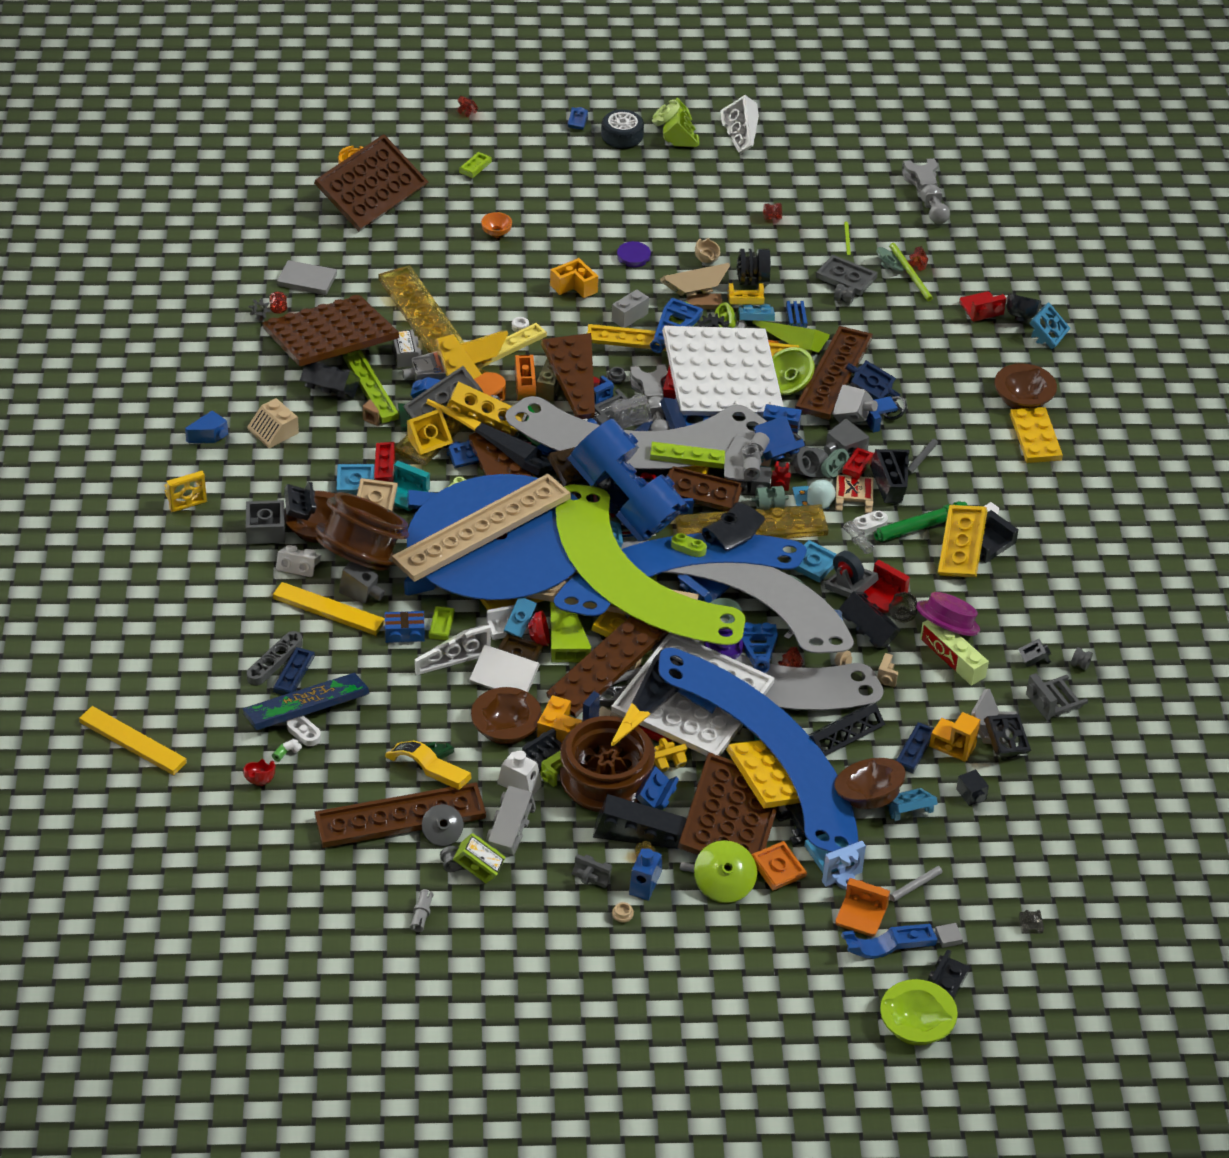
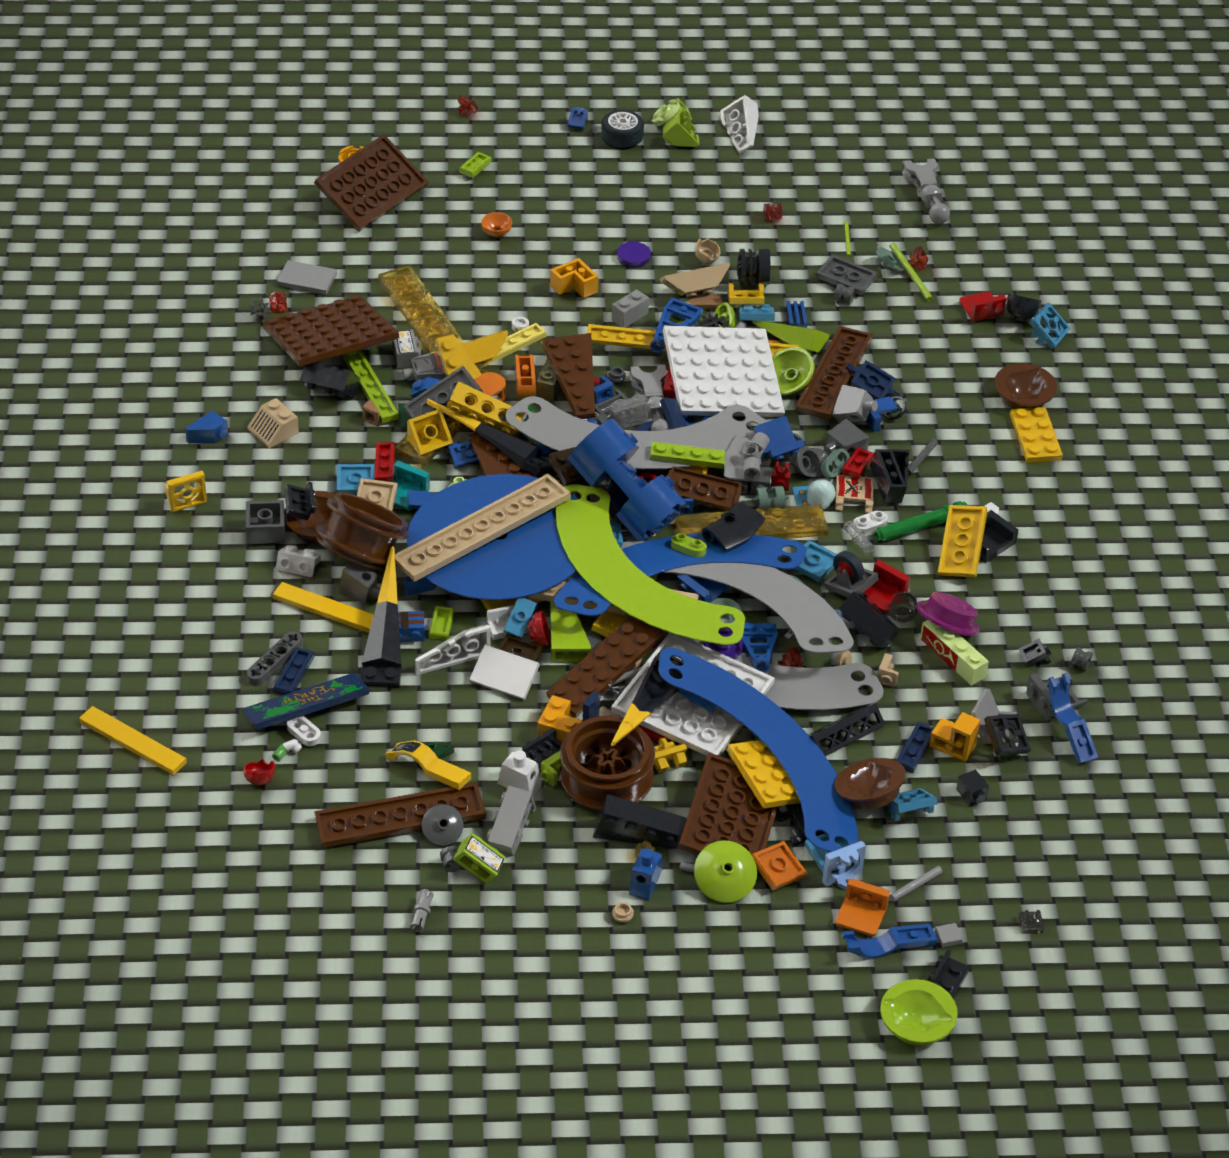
reddish brown piece [471,687,542,745] -> none
dark grey hips [572,854,612,888] -> none
blue bracket [635,766,679,810] -> none
blue brick [763,404,802,434] -> none
none -> black plate [360,546,402,688]
none -> blue piece [1048,673,1098,764]

